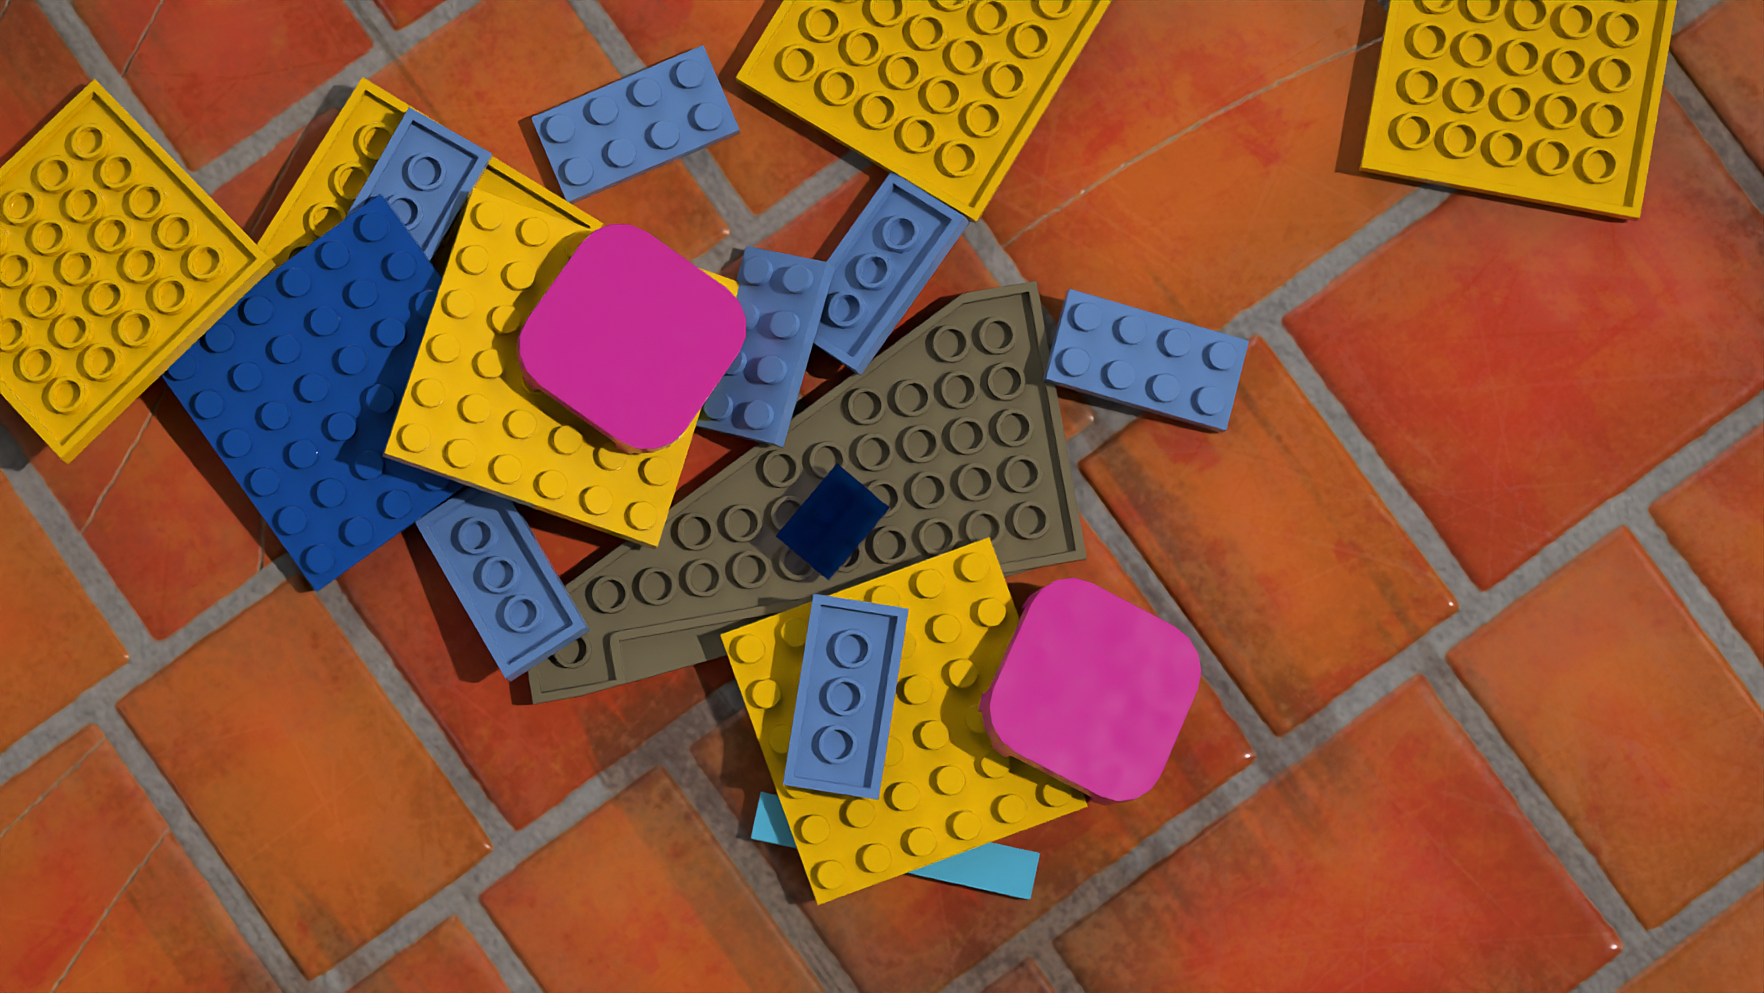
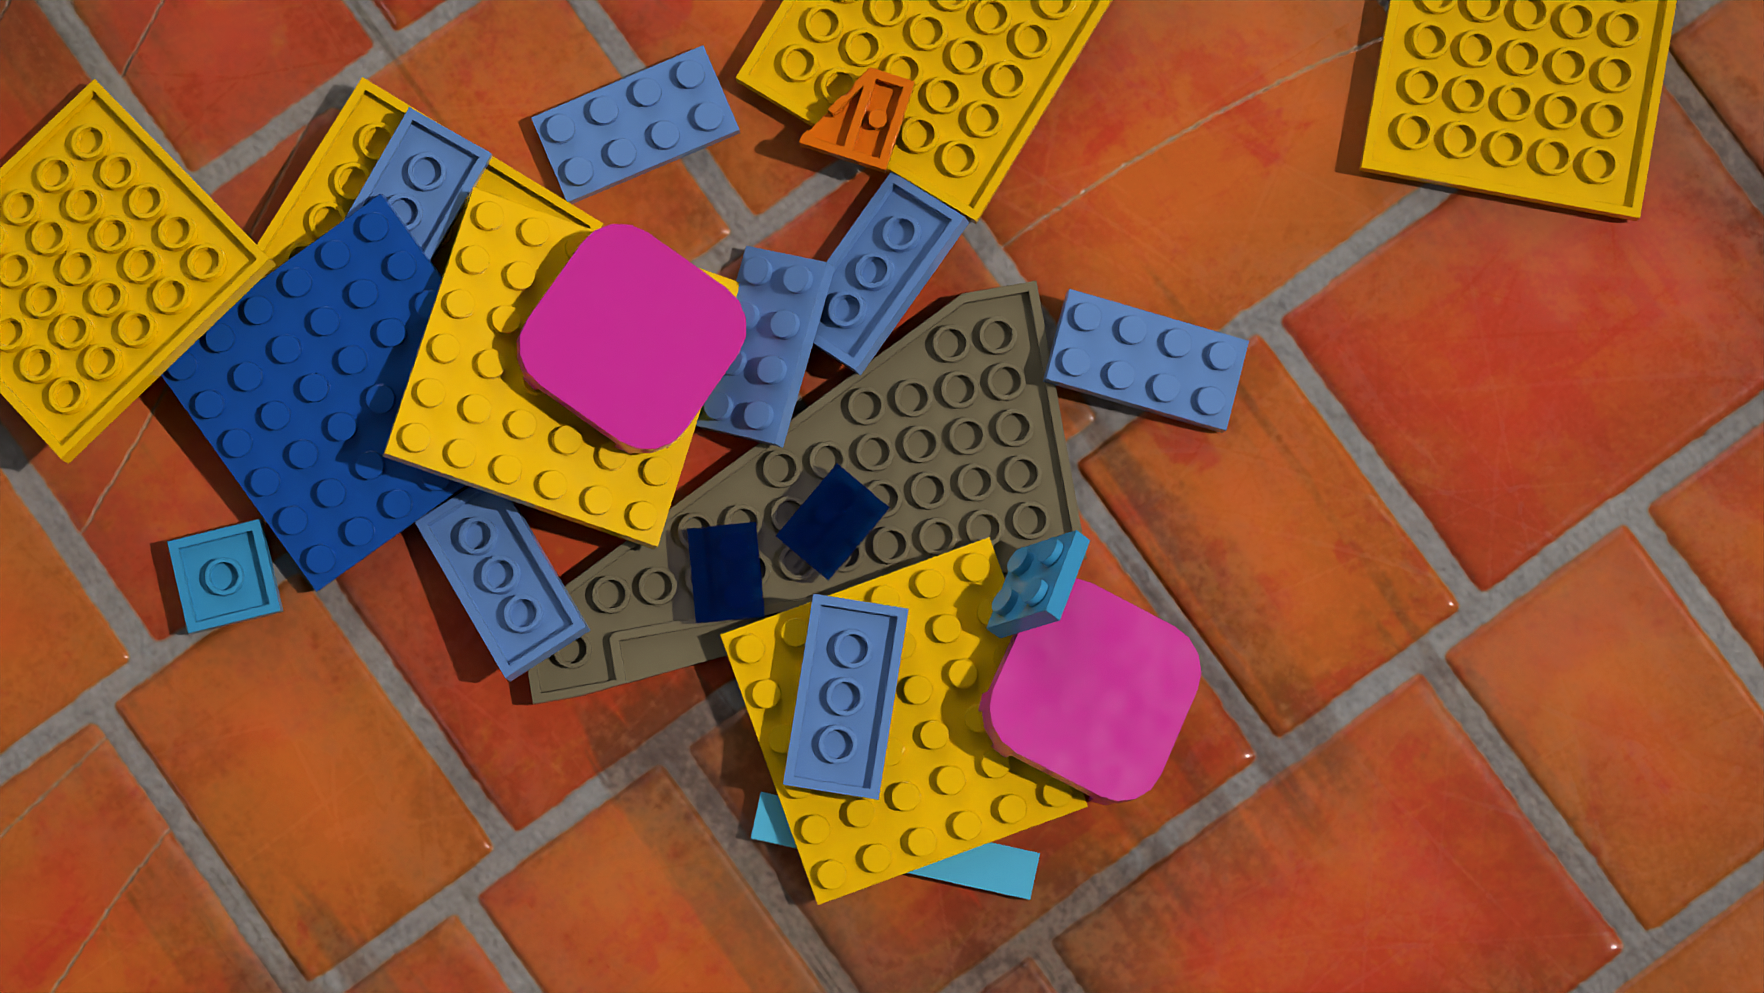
none -> dark azure plate [167,519,284,635]
none -> clear blue plate [687,522,766,624]
none -> orange wing [799,67,915,173]
none -> dark azure plate [986,530,1090,638]

